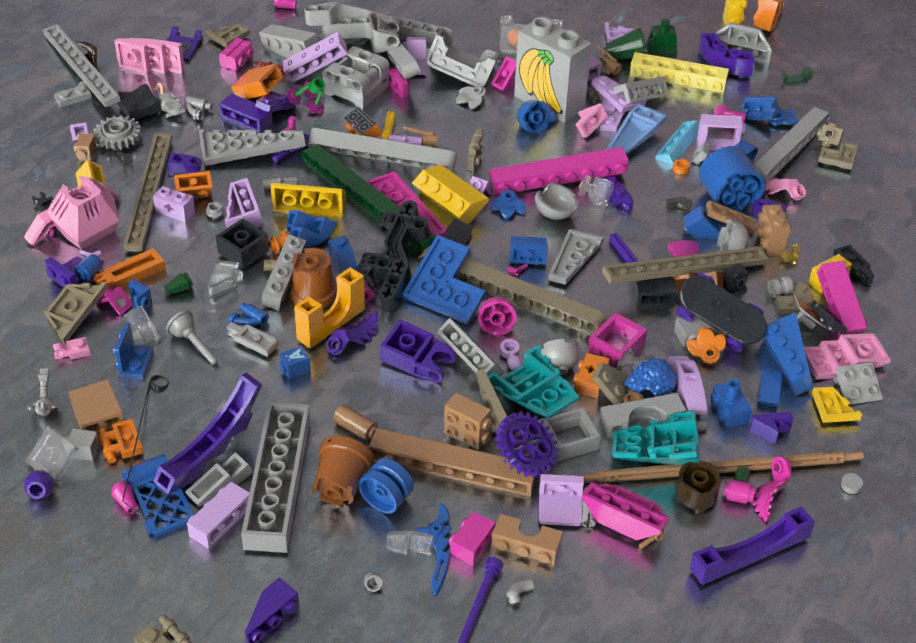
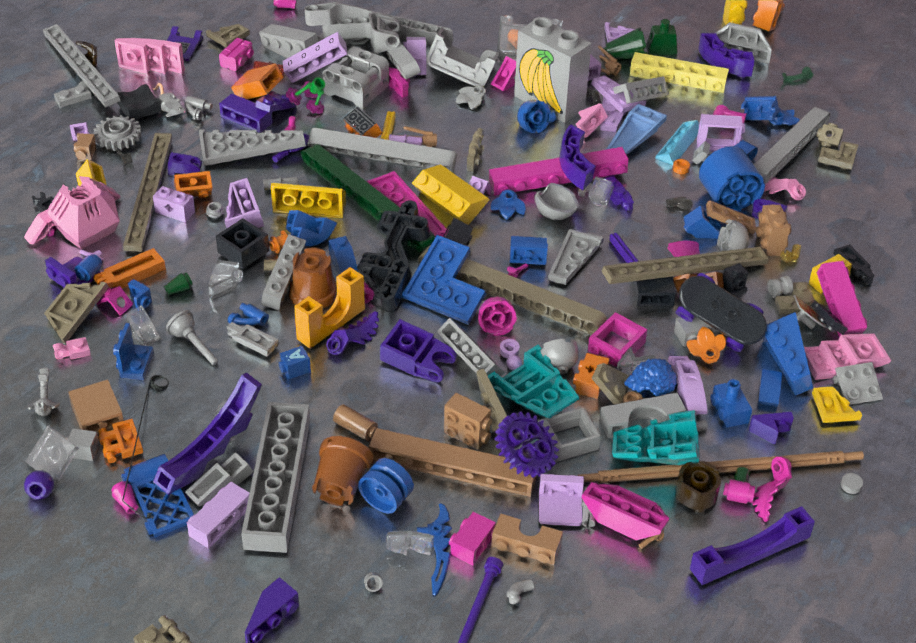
none -> dark purple brick [559,124,596,190]

